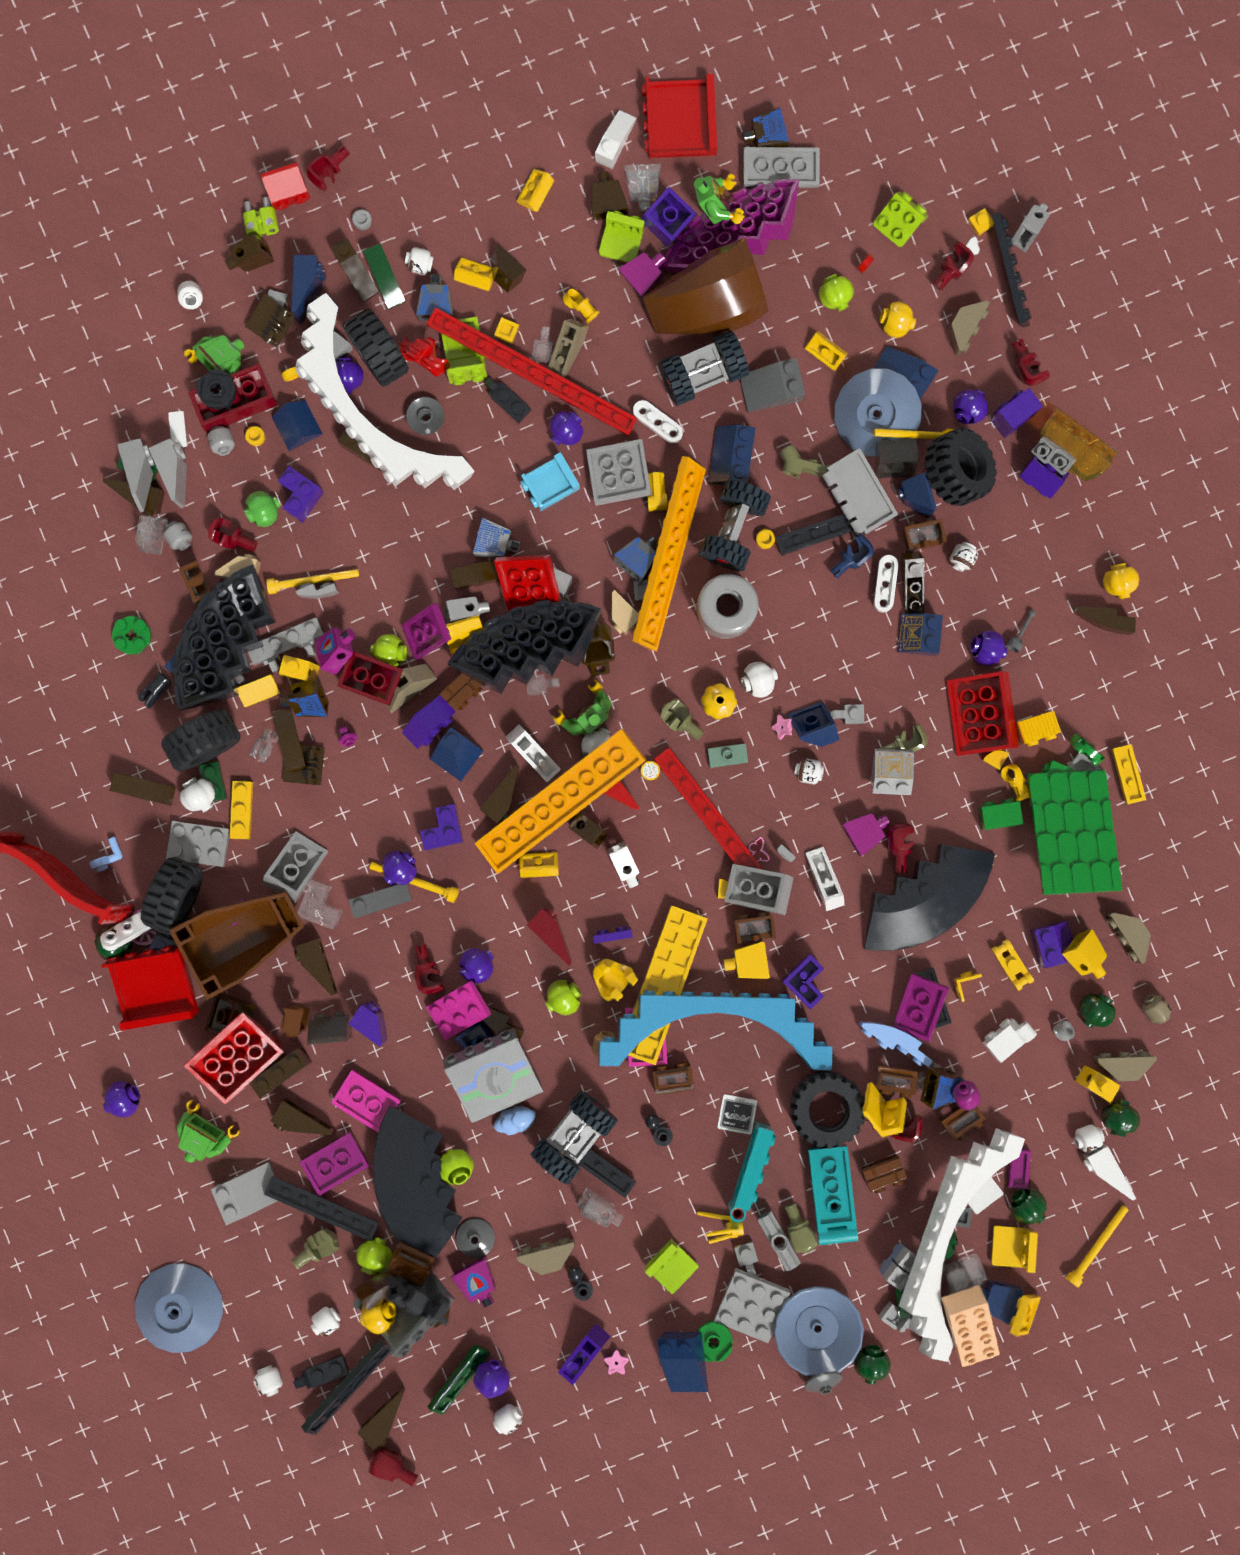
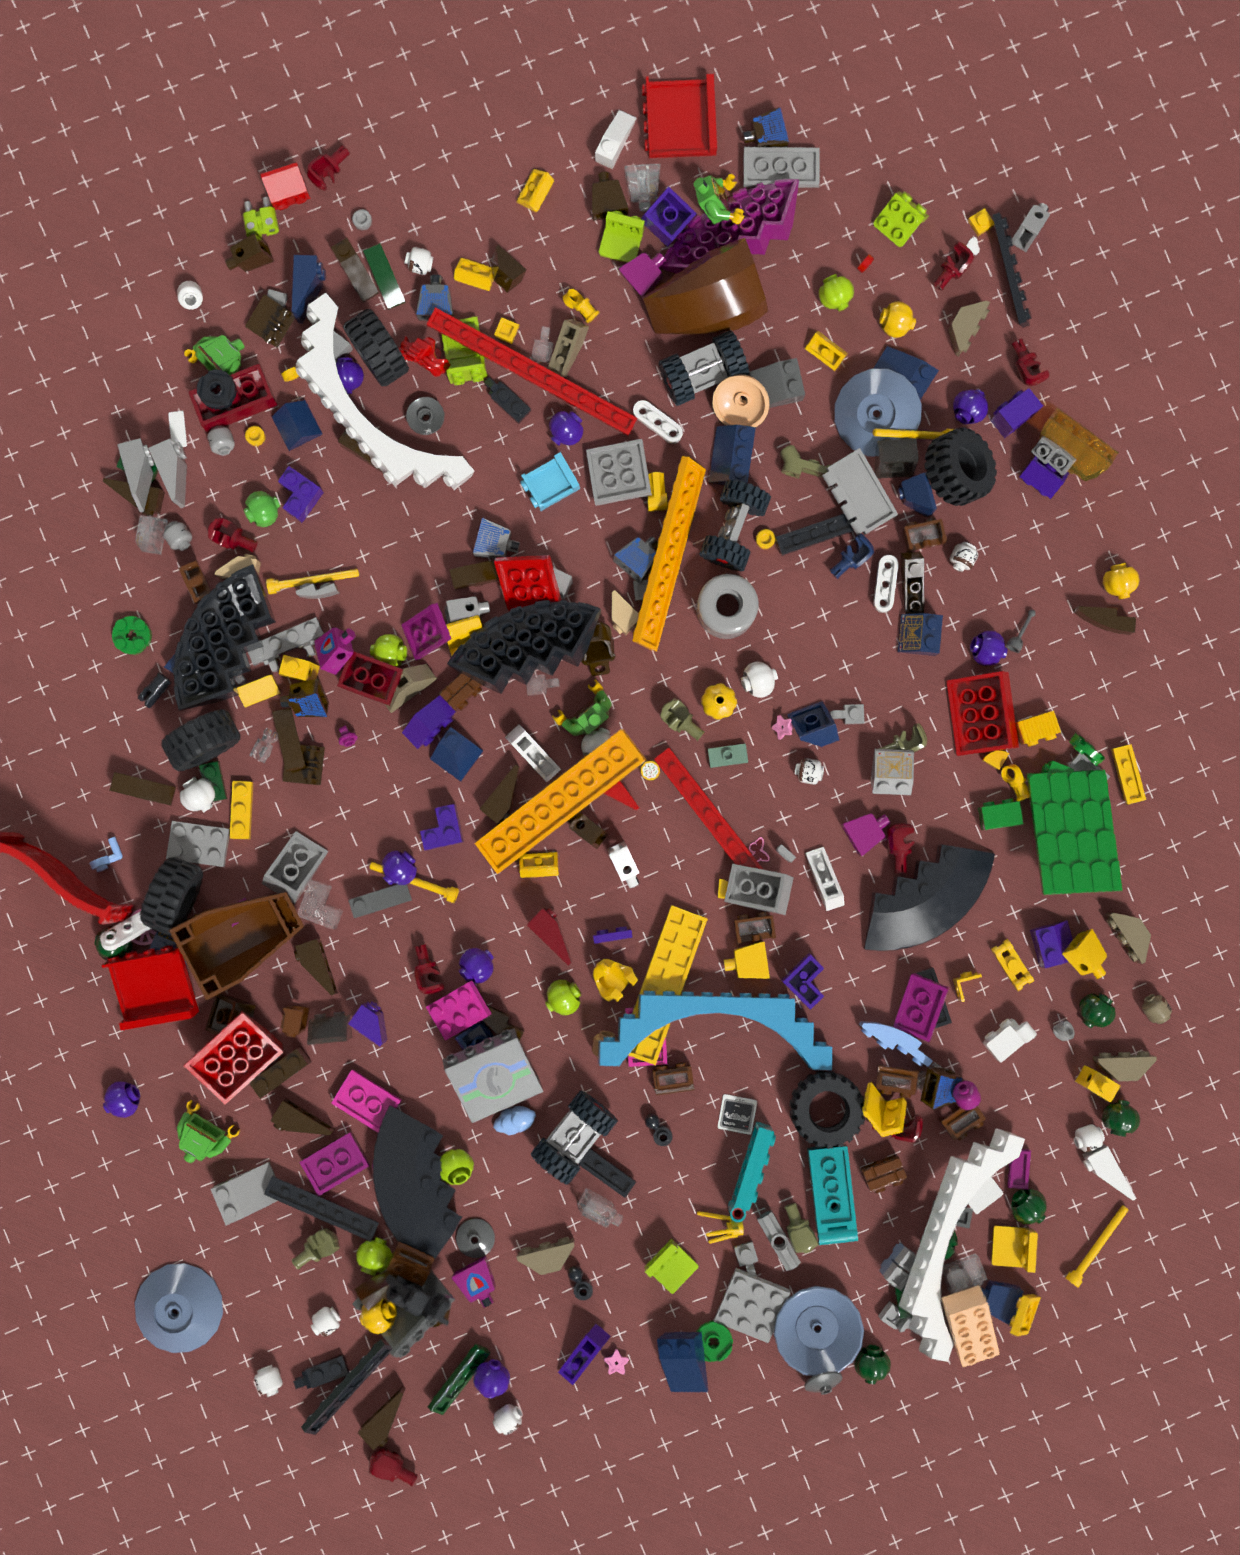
none -> light nougat dish [713,375,770,427]

